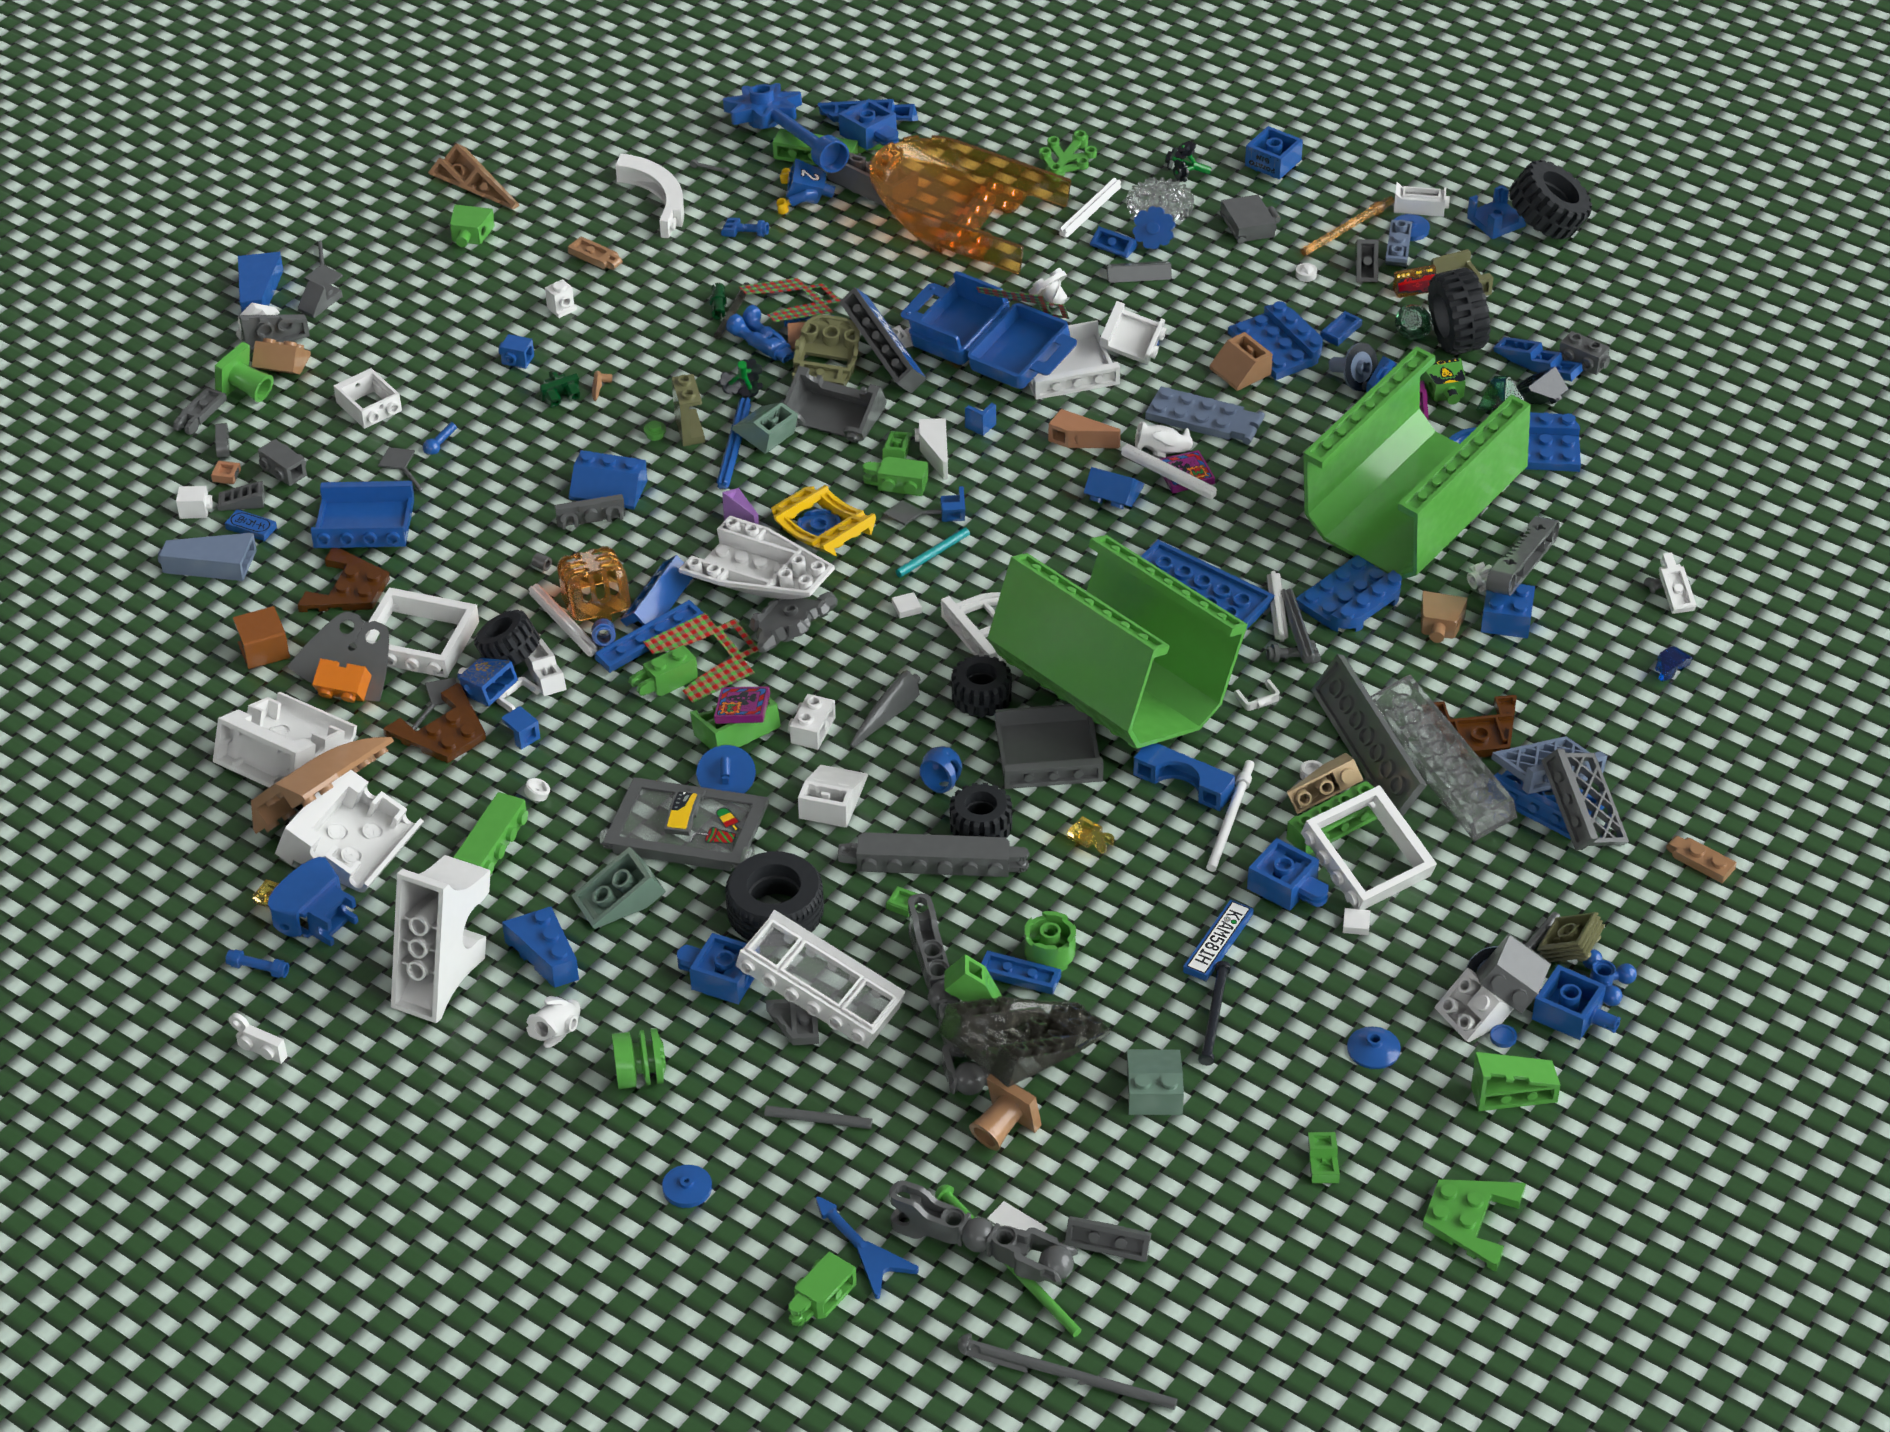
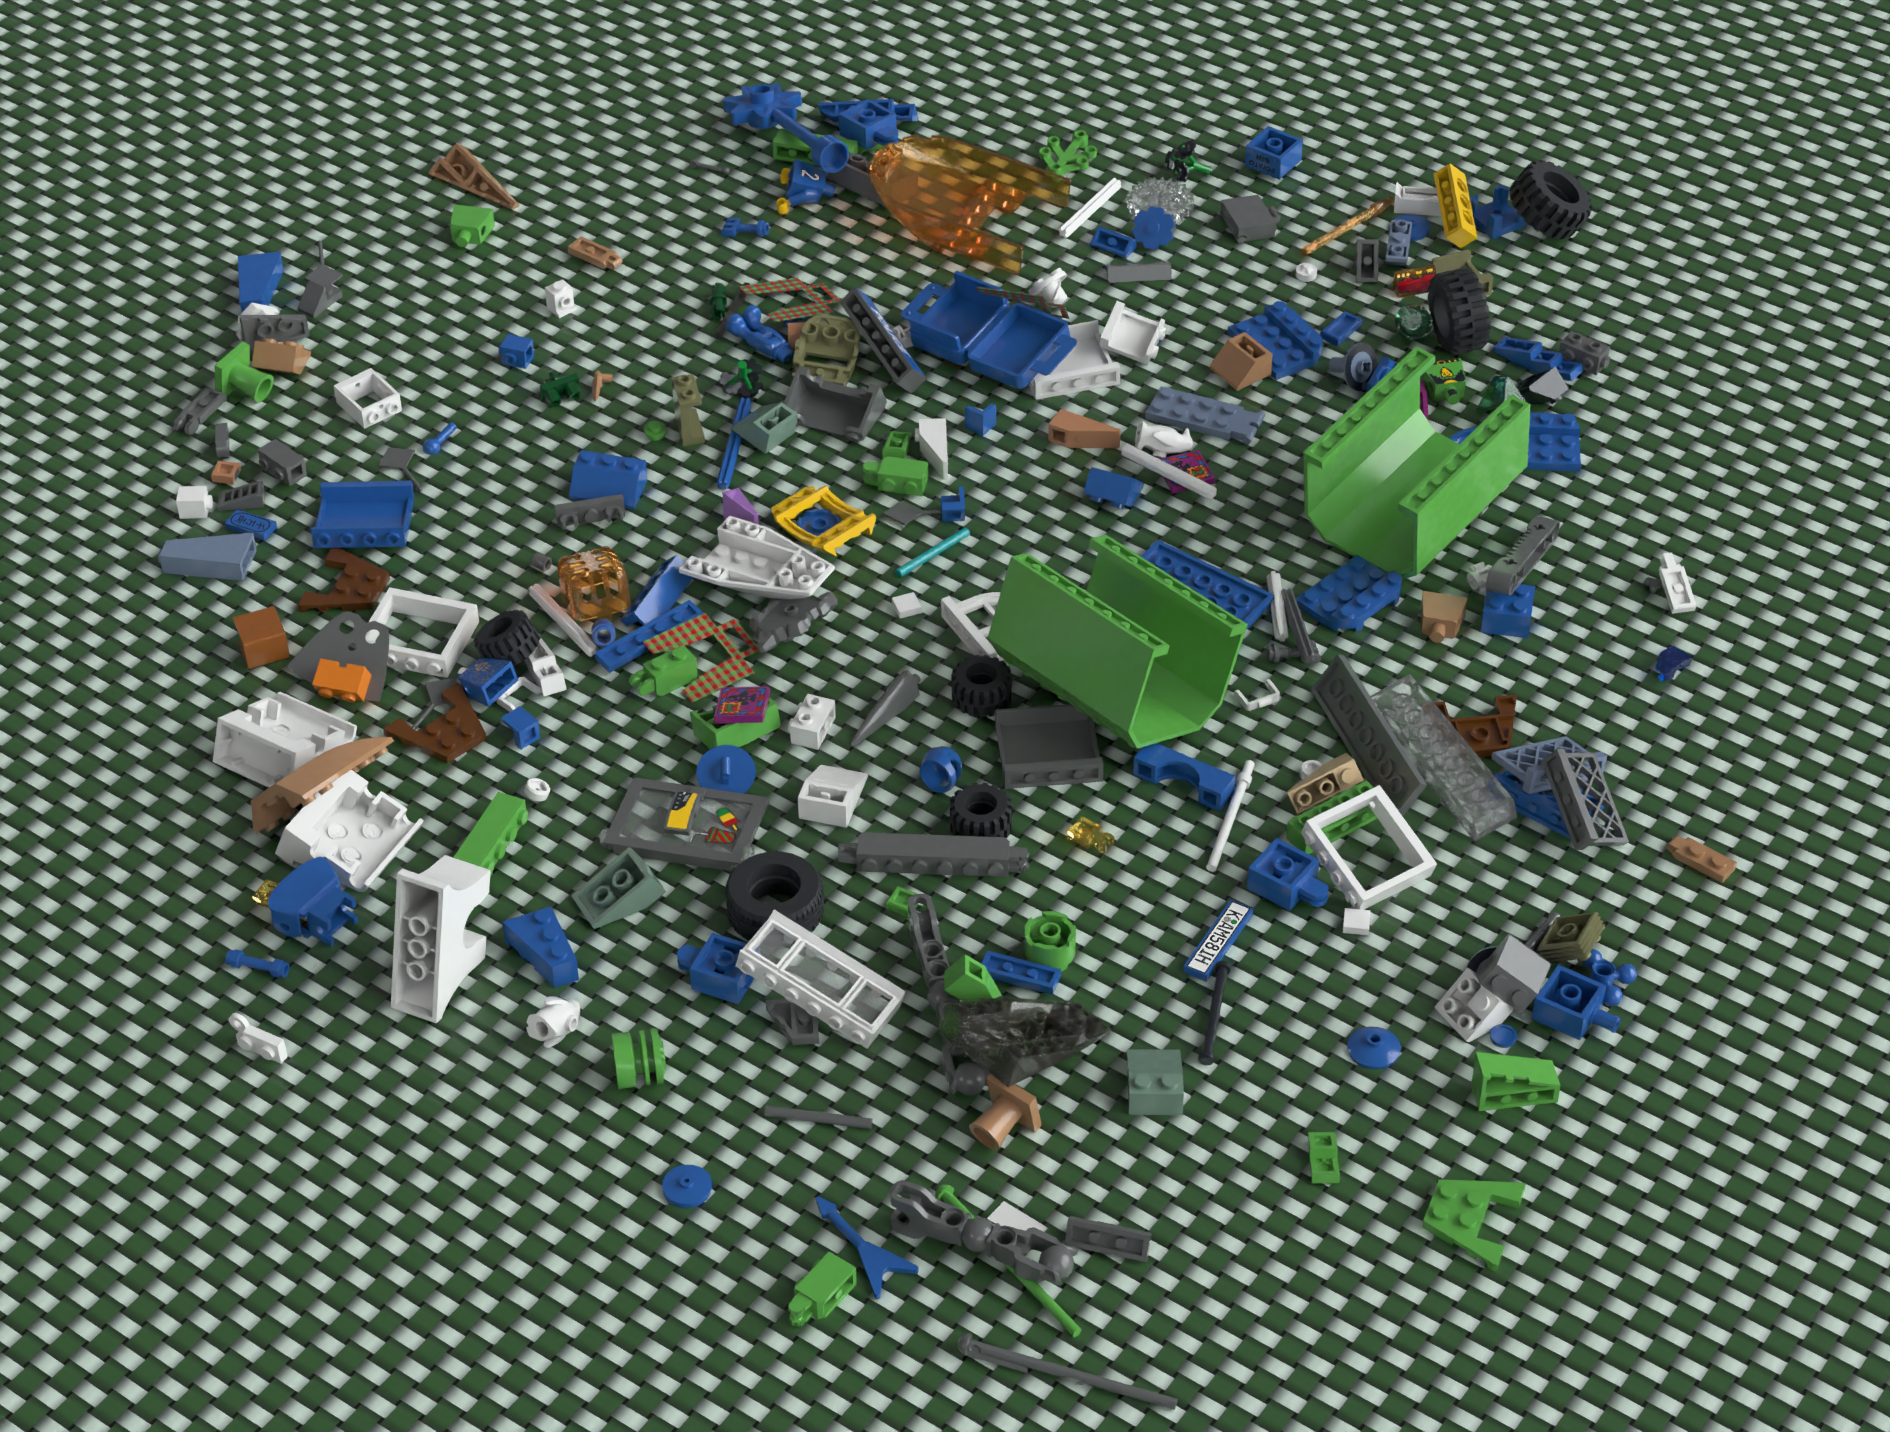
white arch [616,154,684,238] -> none
none -> yellow brick [1433,163,1477,248]

